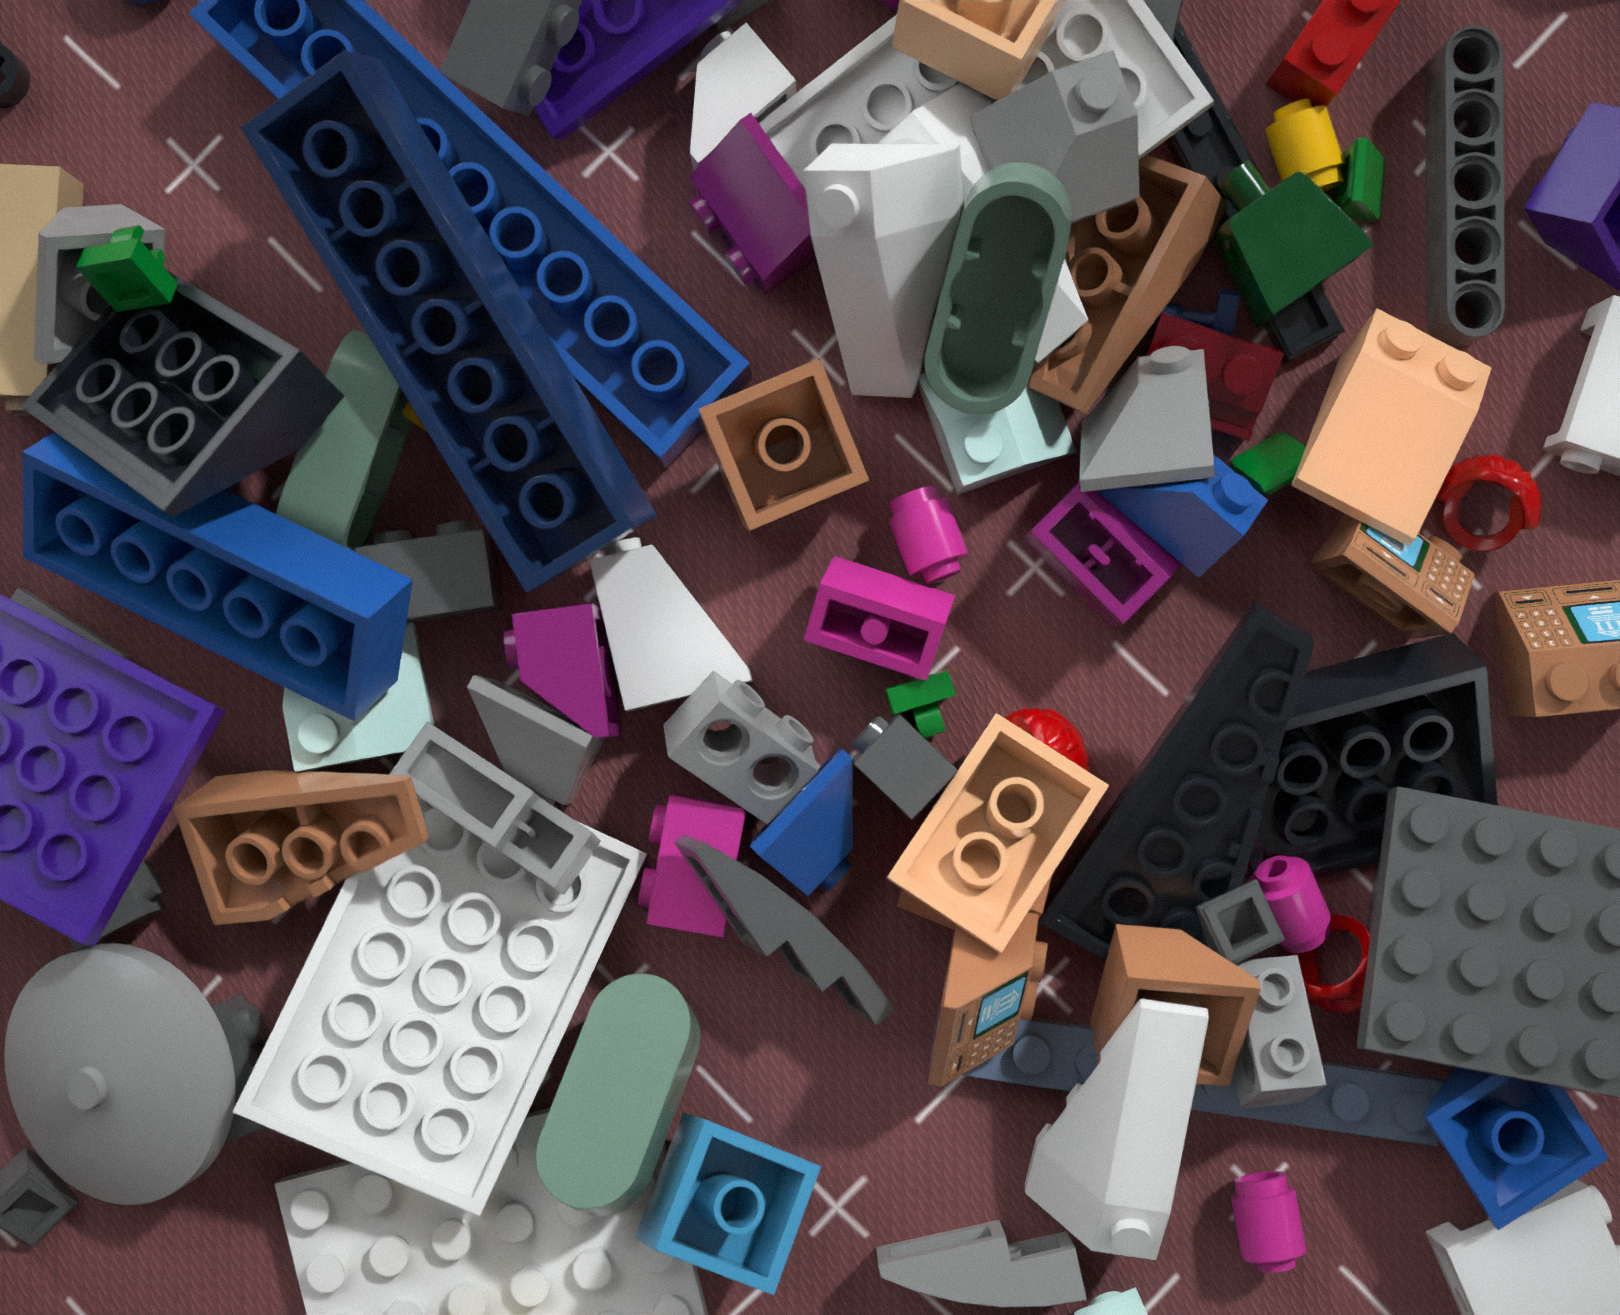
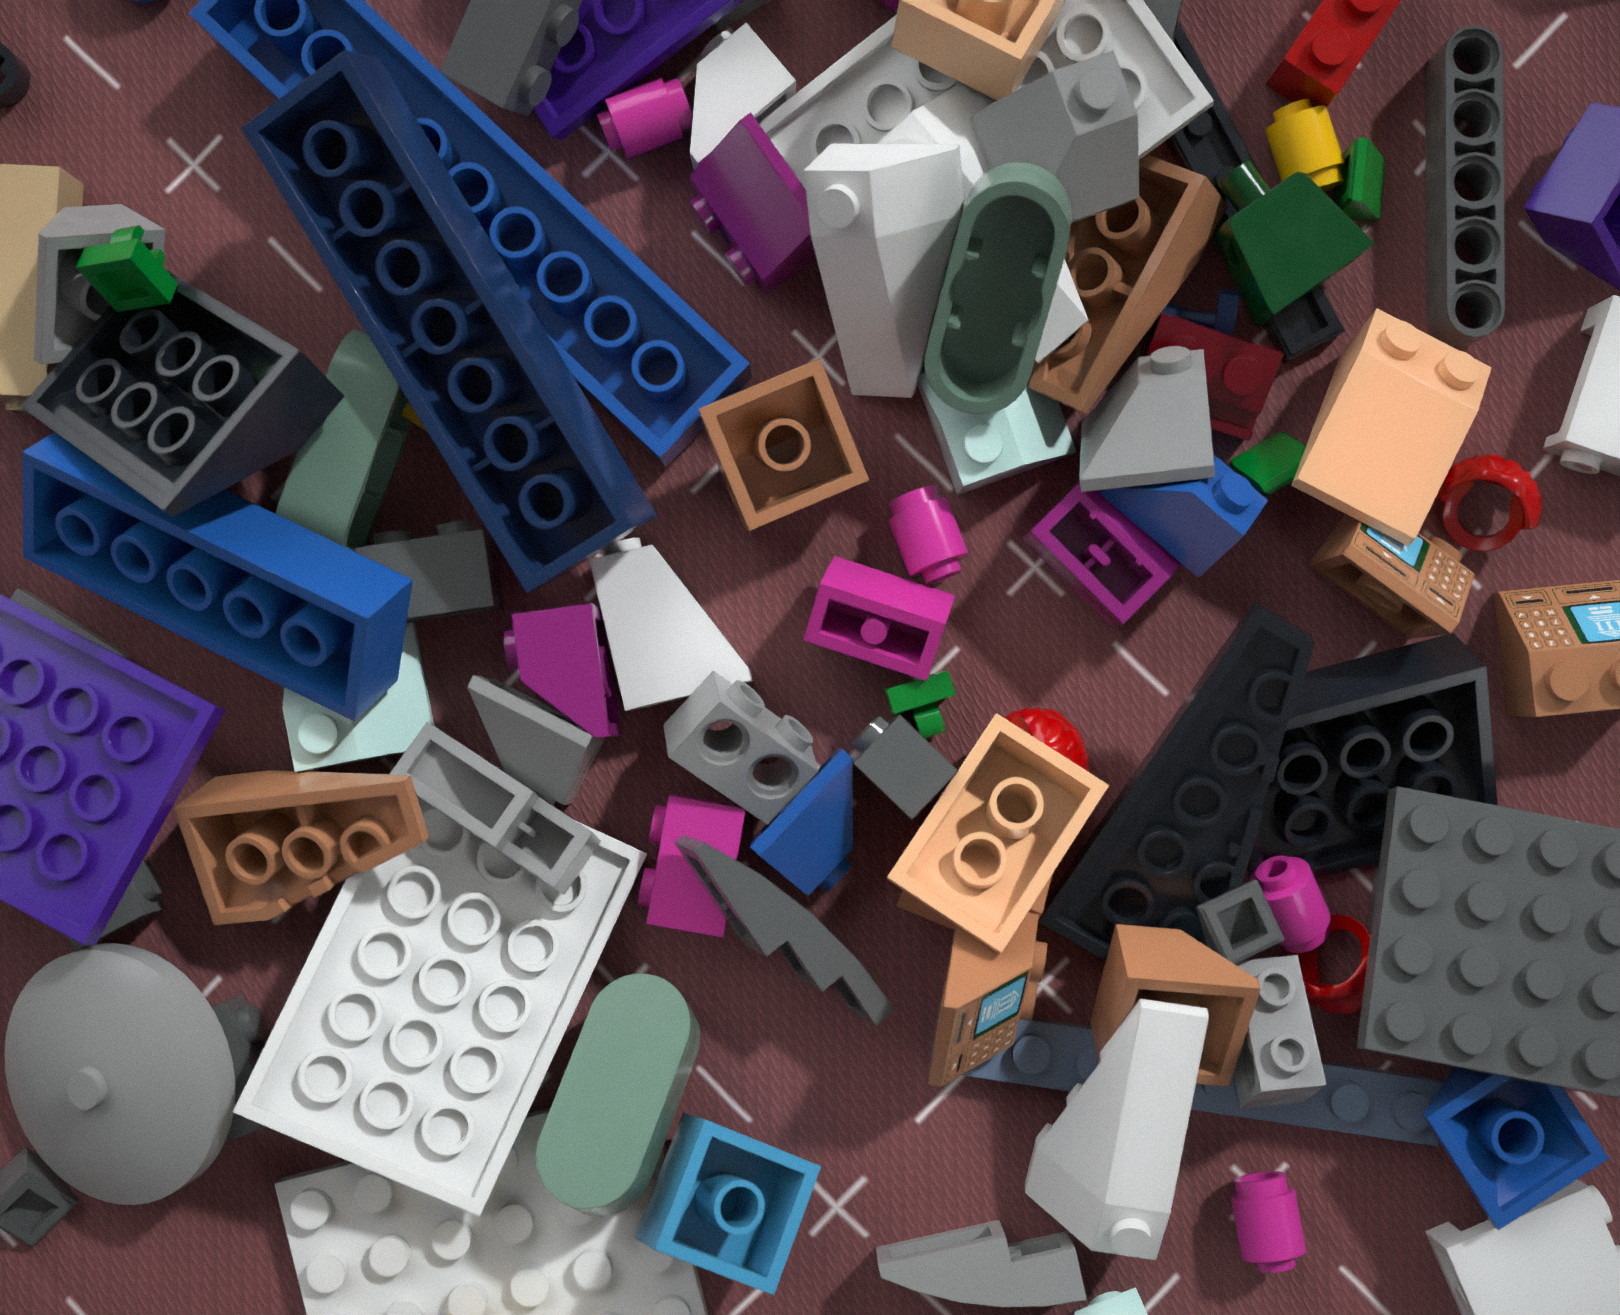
none -> dark pink brick [597,76,693,159]

